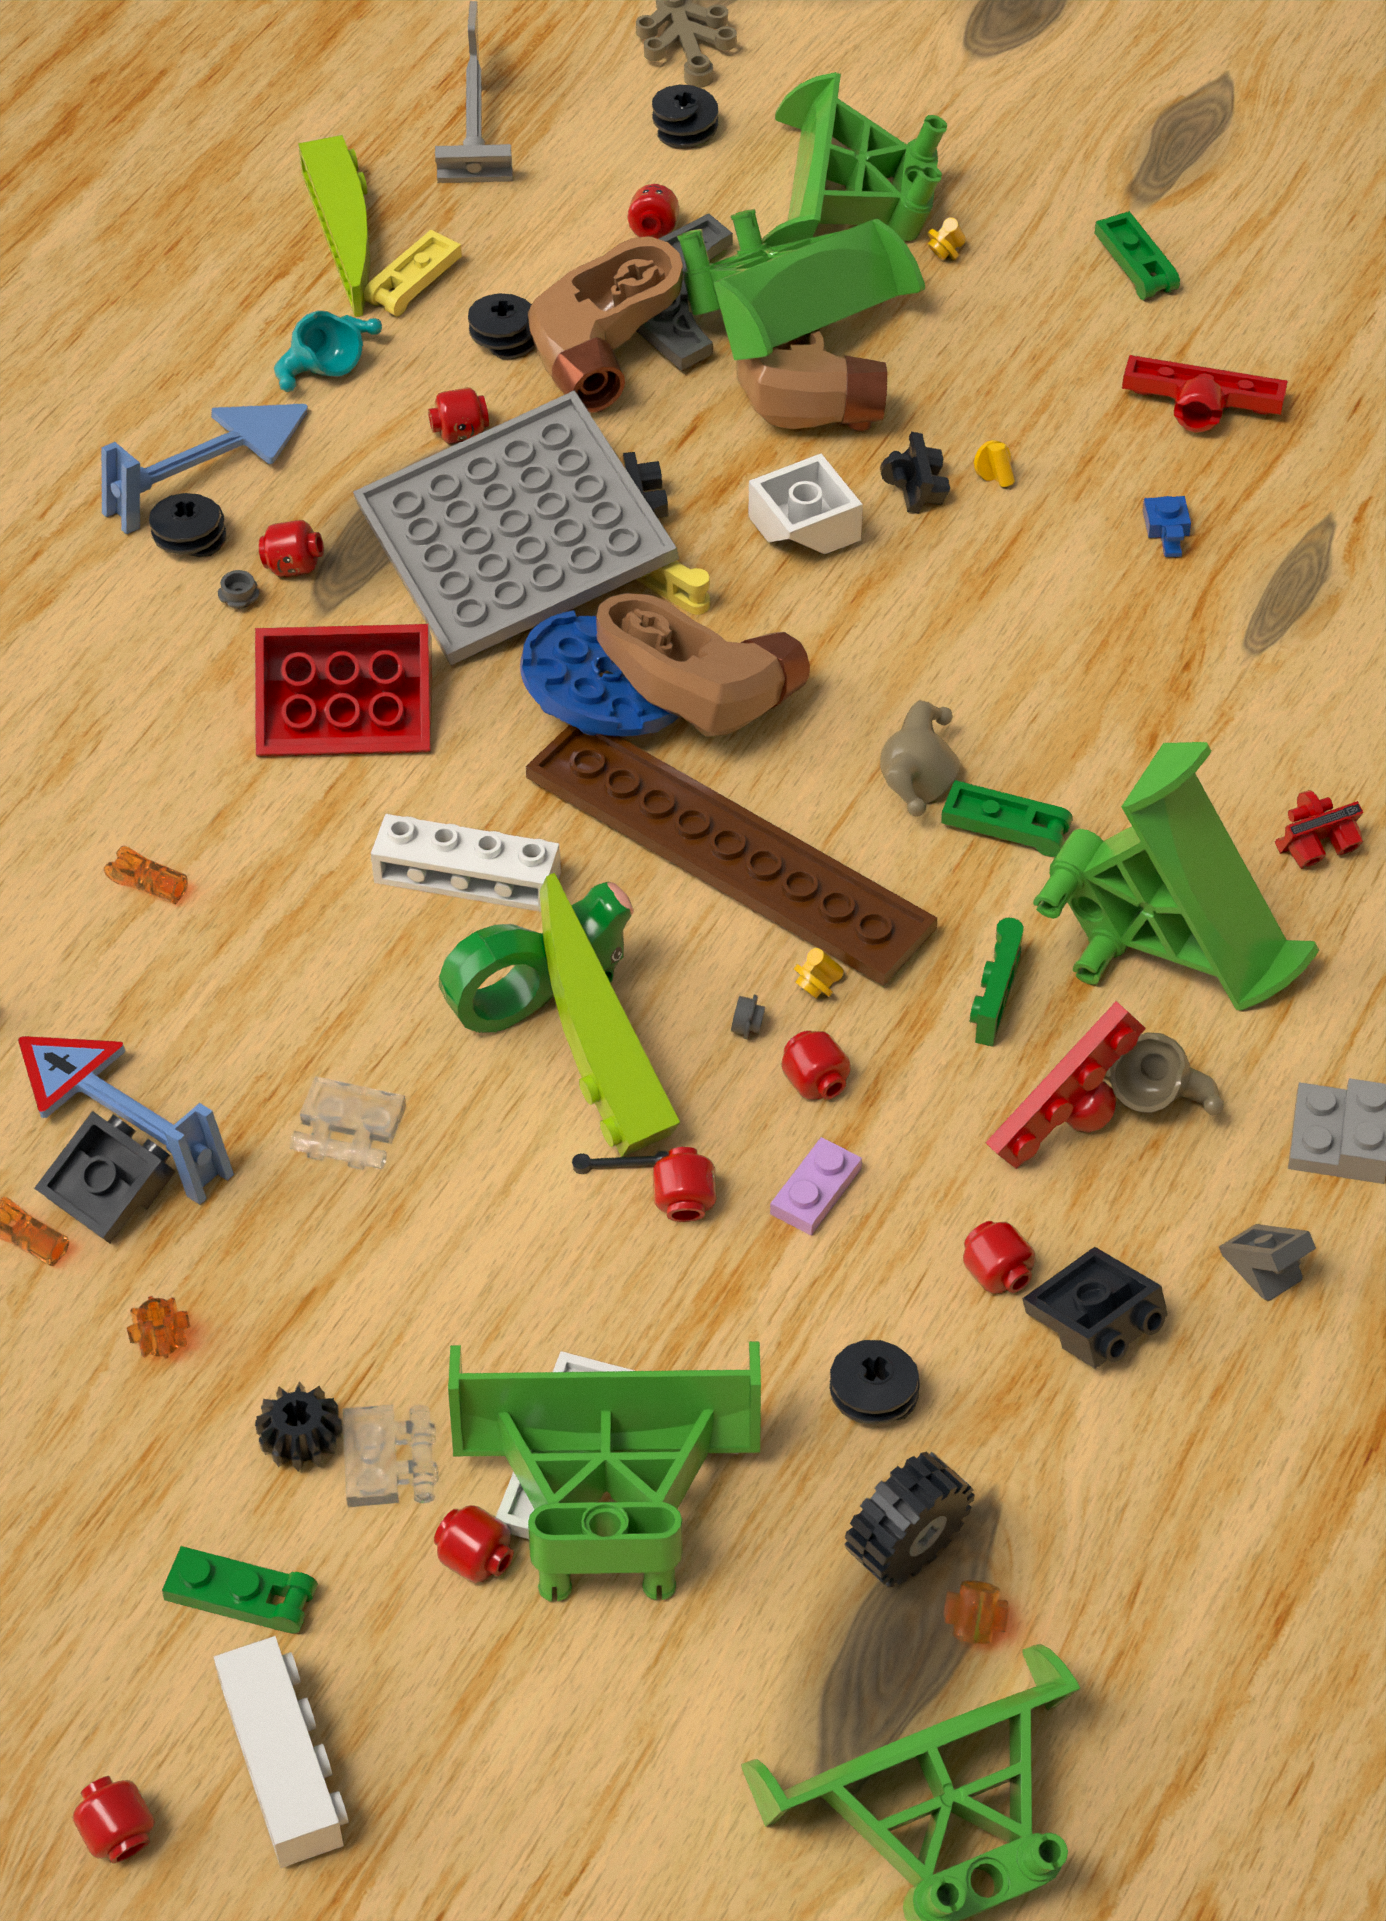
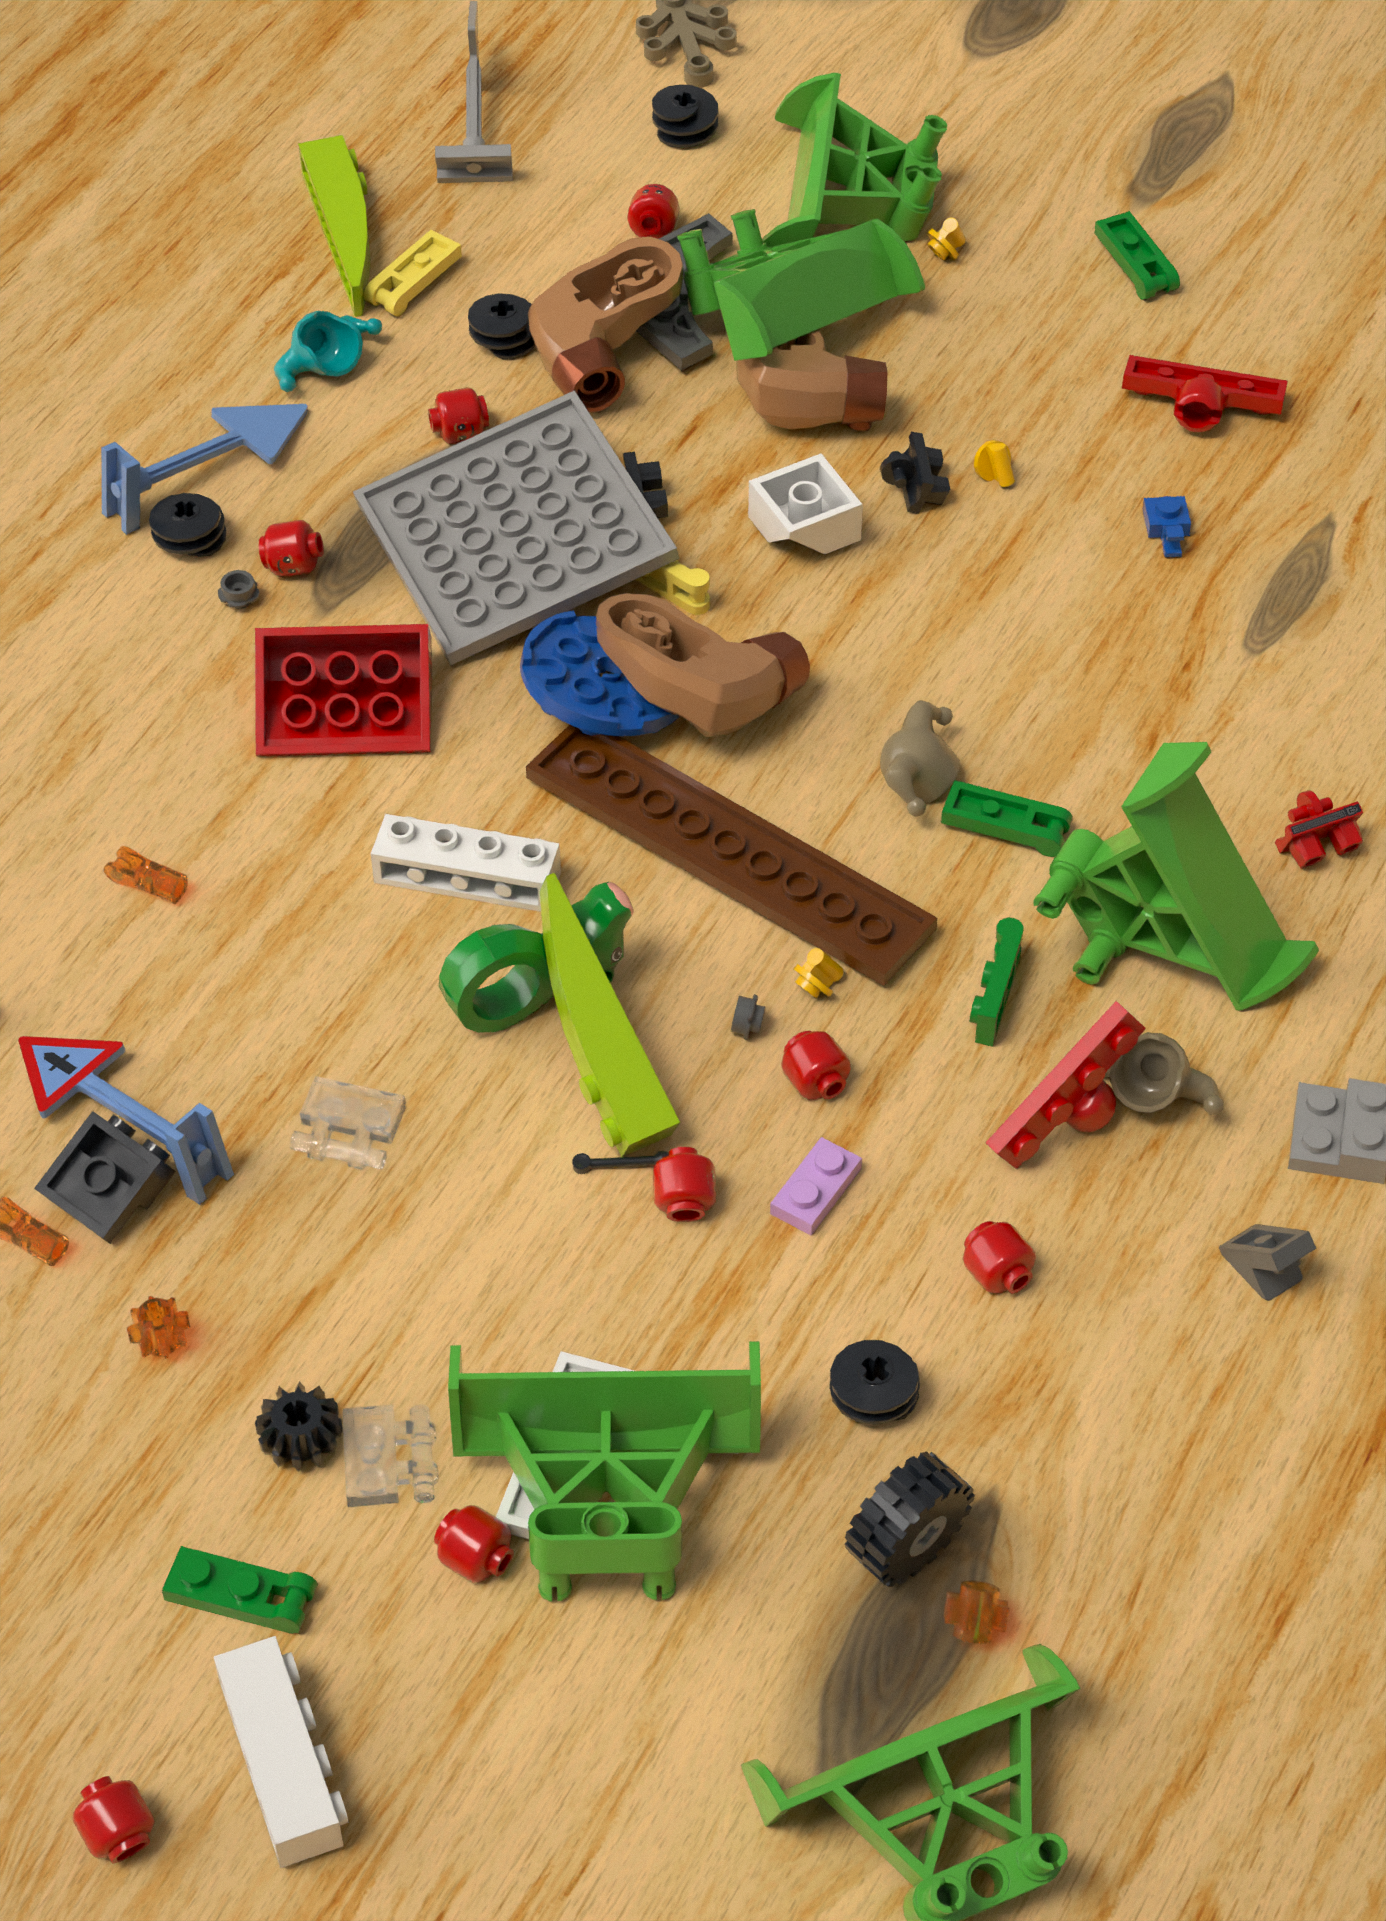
black plate [1022,1247,1168,1369] -> none

